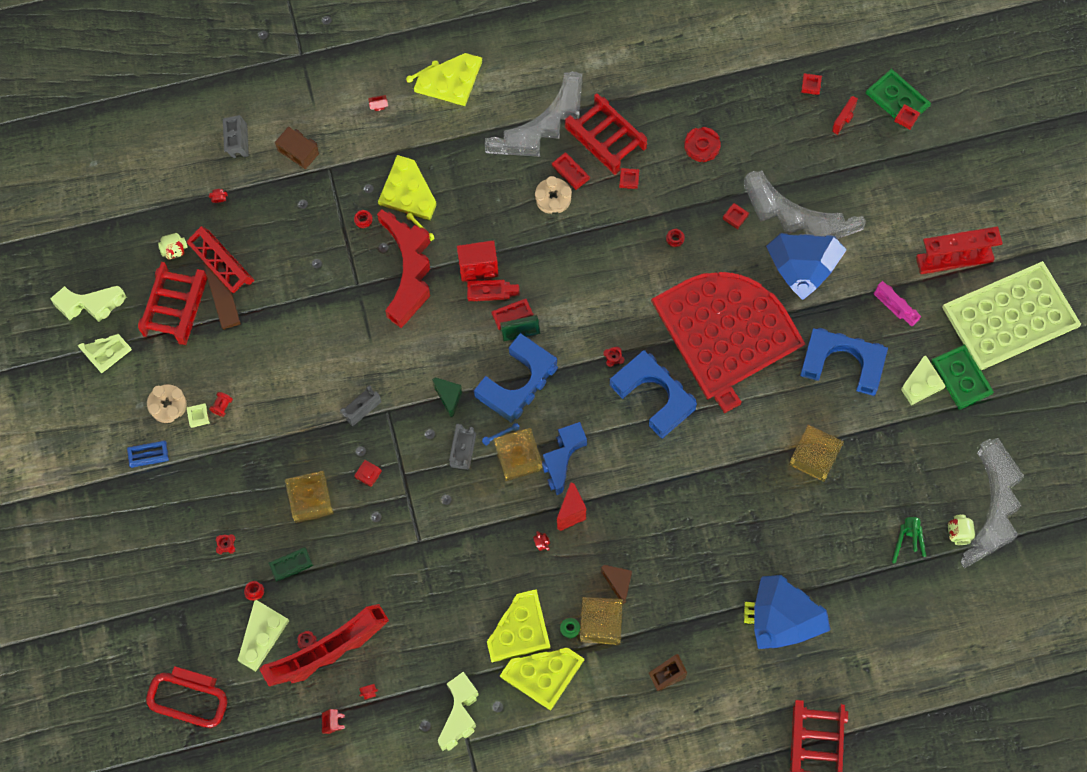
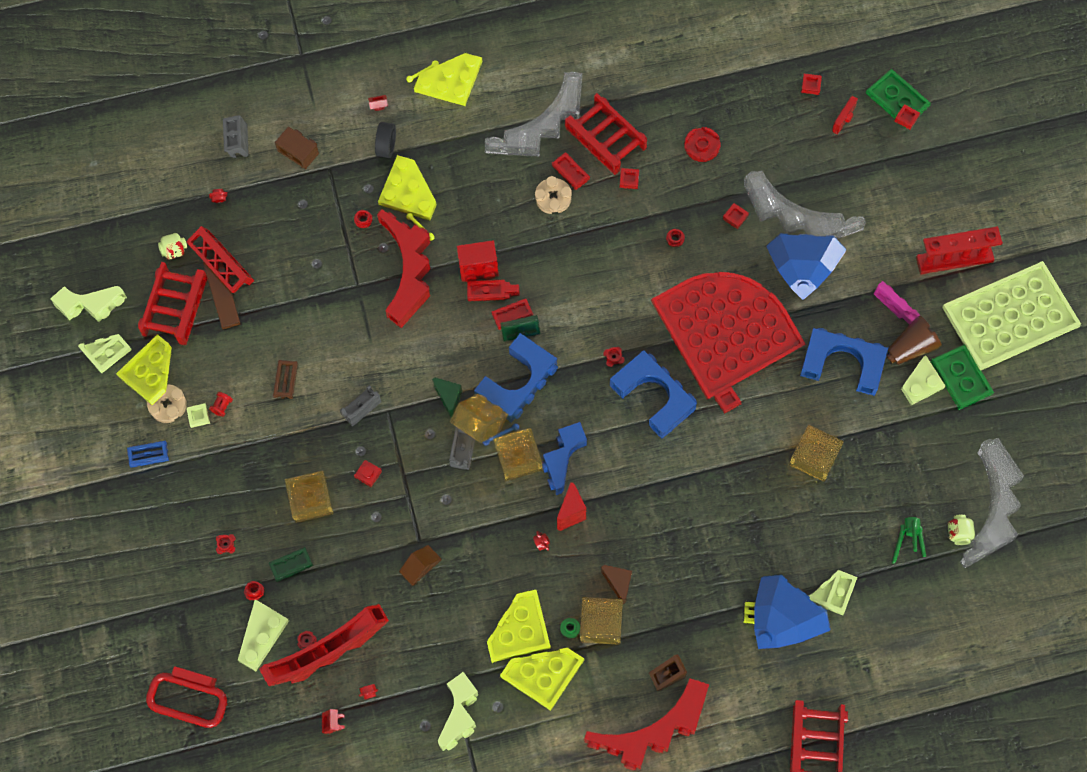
none -> neon yellow plate [116,334,172,405]
none -> reddish brown tile [273,360,298,399]
none -> black tyre [375,122,396,158]
none -> reddish brown slope [399,545,442,586]
none -> clear yellow brick [450,394,508,443]
none -> red arch [584,678,709,771]
none -> yellowish green wing [809,570,857,615]
none -> reddish brown cone [886,316,942,365]

